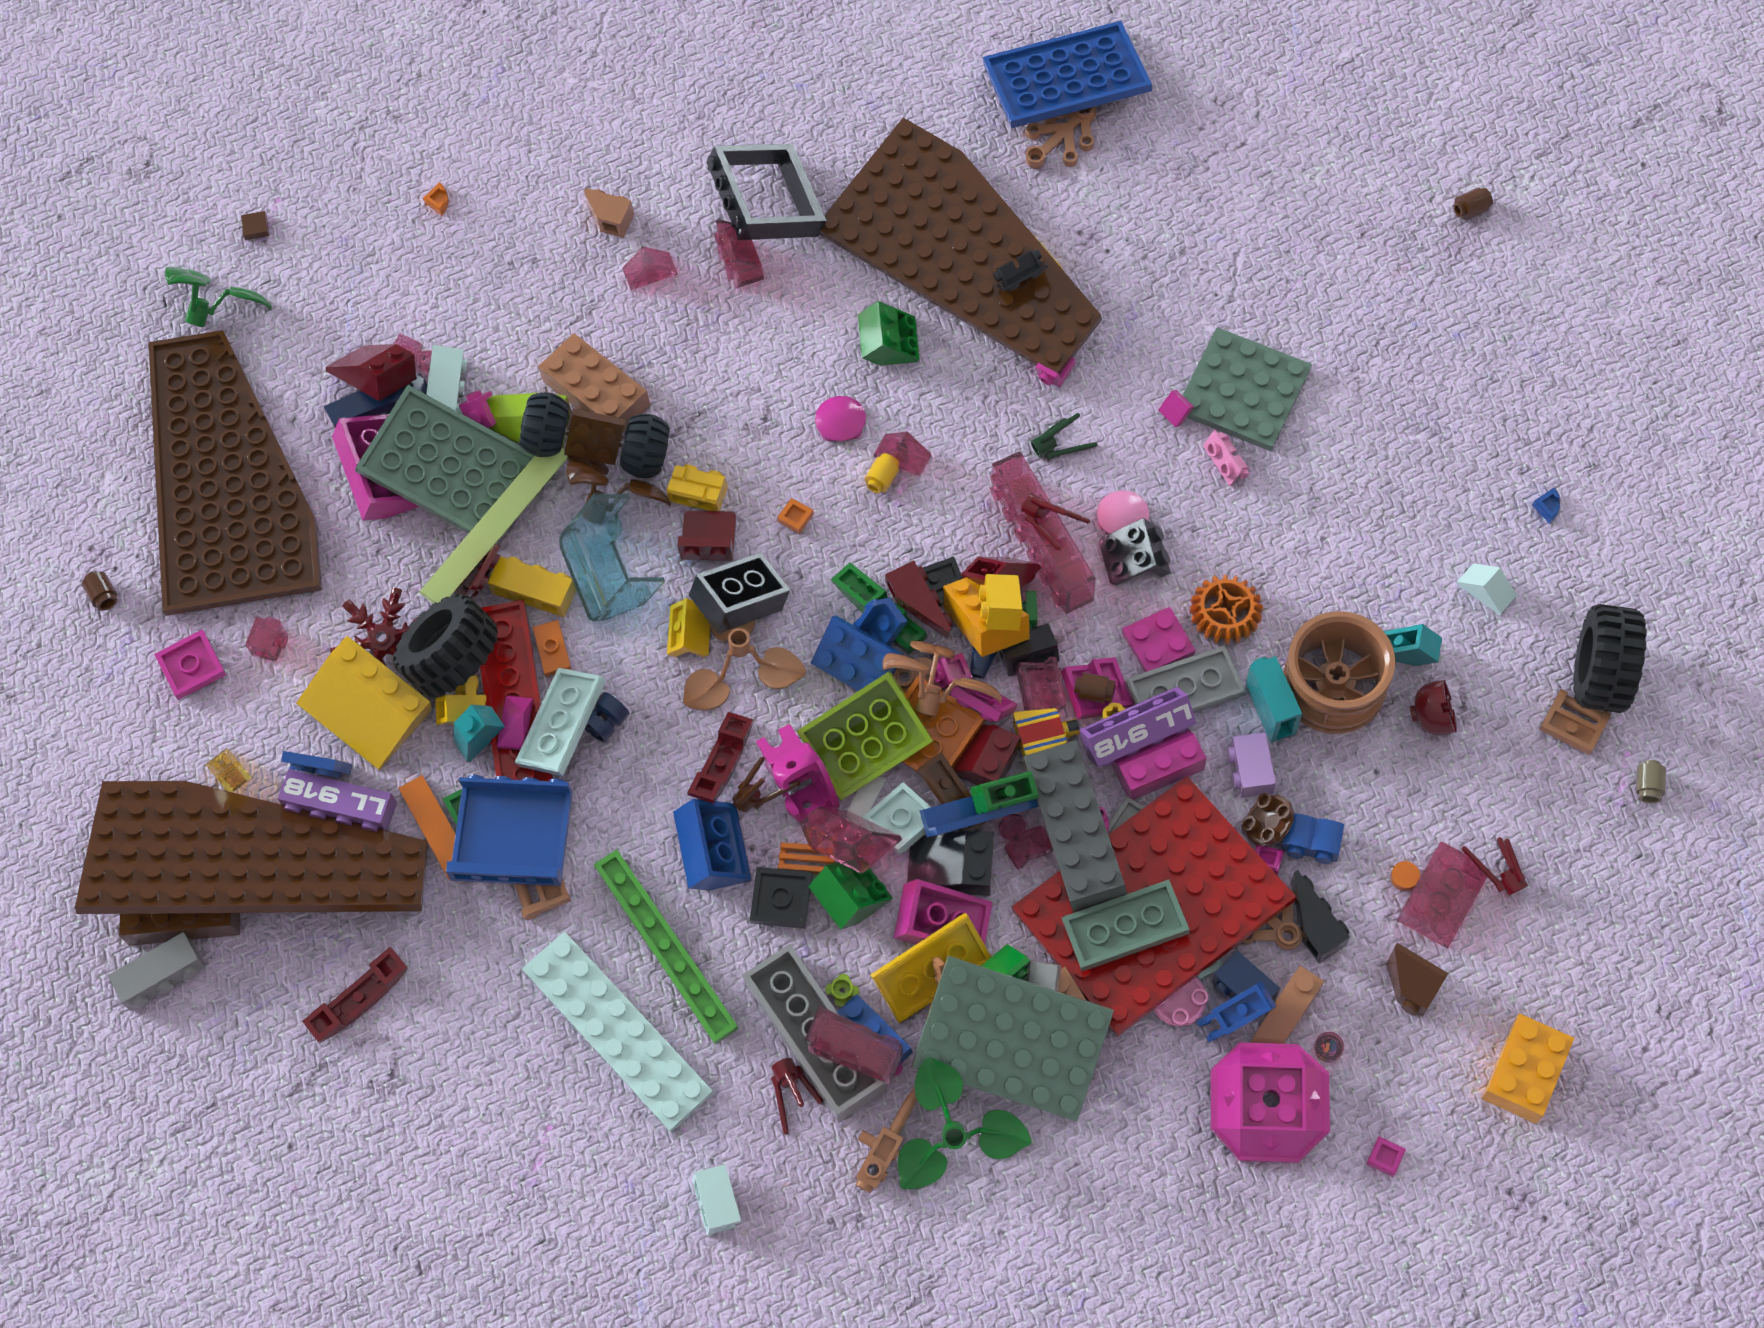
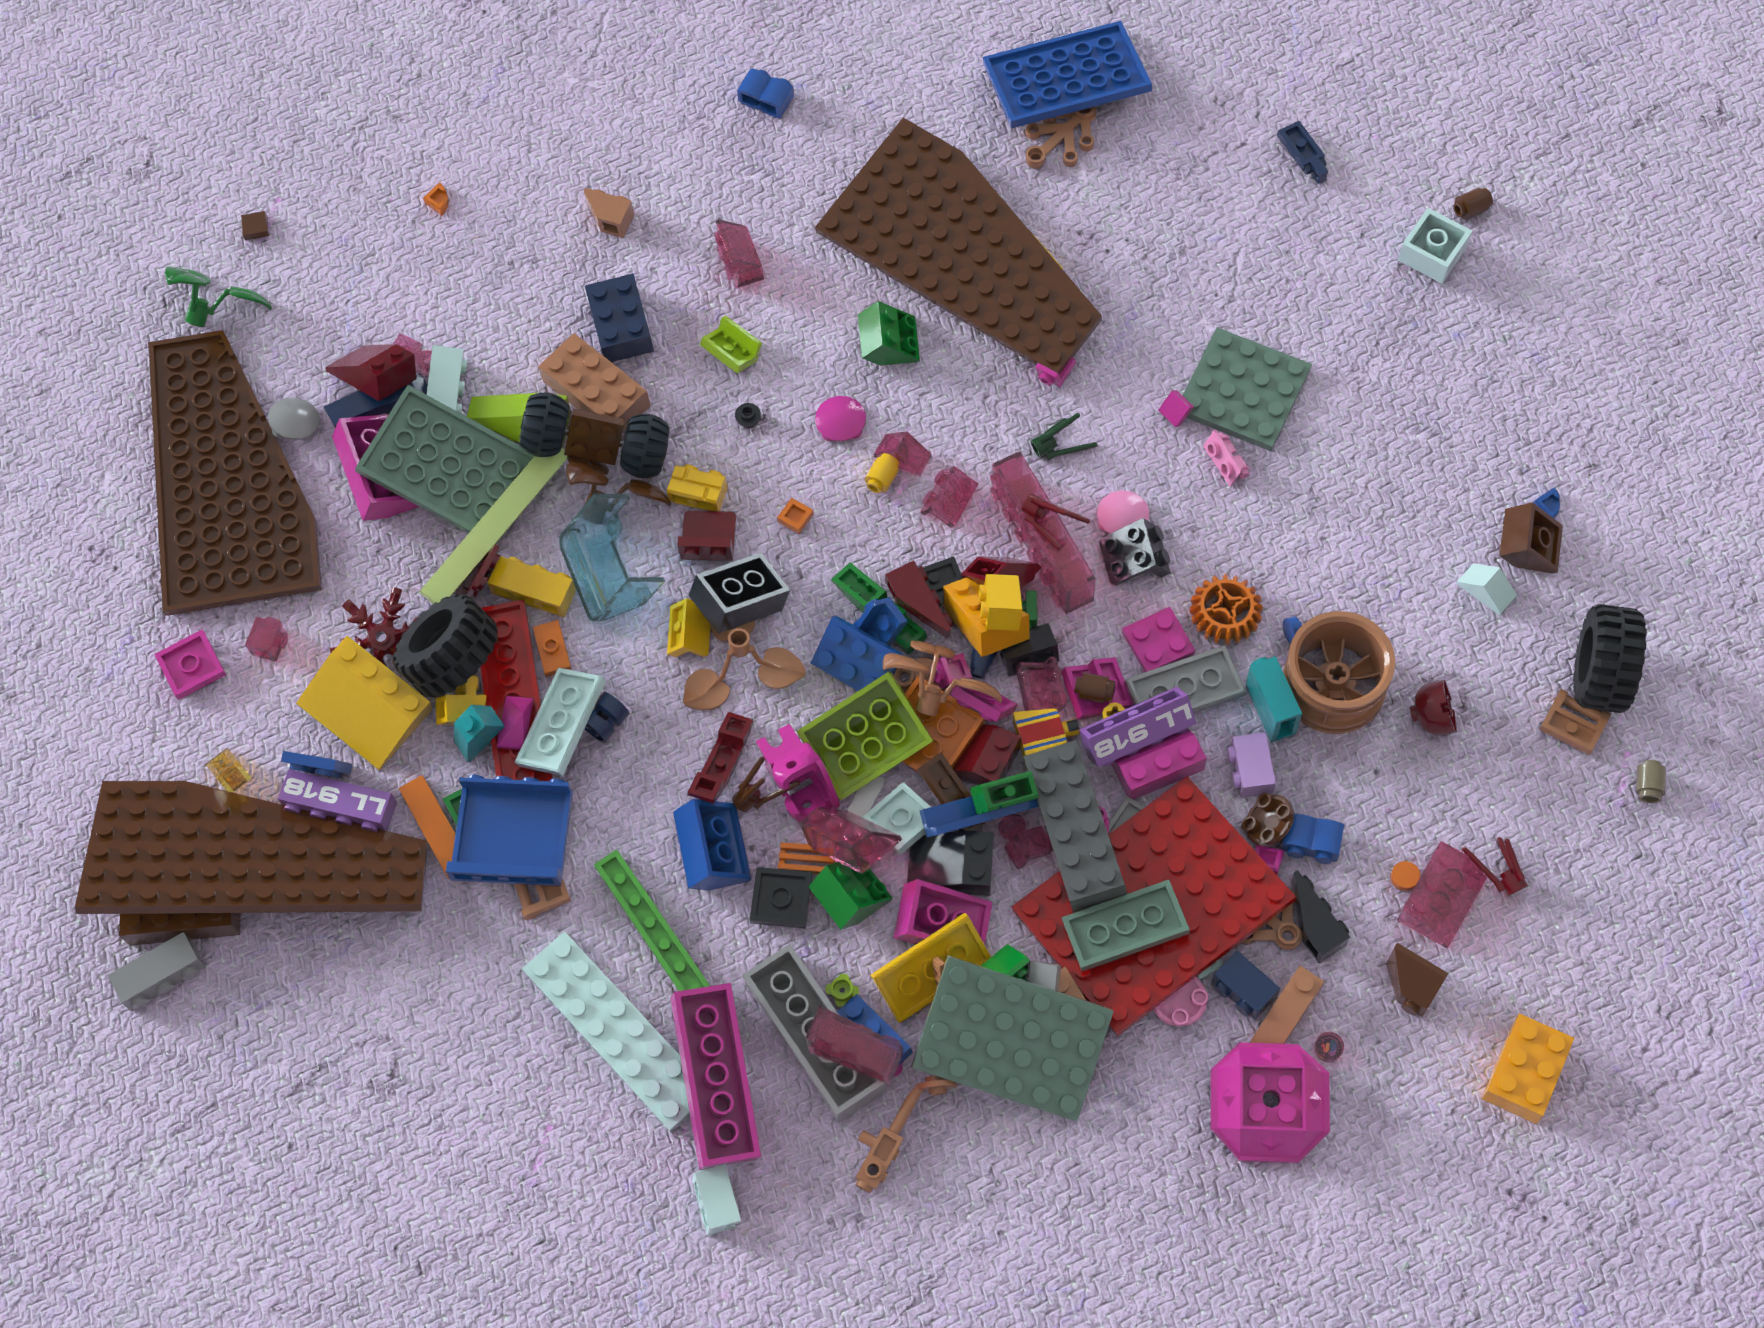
reddish brown brick [82,571,118,611] -> none
dark red slope [302,946,408,1043] -> none
dark pink bracket [459,390,496,428] -> none
clear pink slope [622,246,677,290] -> none
black window [706,144,827,240] -> none
dark red plant [771,1058,823,1135] -> none
green plant [898,1057,1031,1189] -> none
black hinge [993,249,1048,291] -> none
blue hinge [1196,981,1277,1043] -> none
dark pink tile [1366,1136,1406,1177] -> none
teal slope [1384,624,1442,666] -> none
none -> light grey dish [268,398,320,441]
none -> dark blue brick [585,273,654,362]
none -> dark pink brick [670,983,761,1170]
none -> lime bracket [700,316,762,373]
none -> black plate [735,403,761,428]
none -> blue brick [737,69,794,118]
none -> clear pink bracket [920,466,978,528]
none -> dark blue hinge [1277,121,1328,184]
none -> blue tile [1283,616,1302,644]
none -> light aqua brick [1398,208,1472,284]
none -> reddish brown slope [1499,502,1563,574]

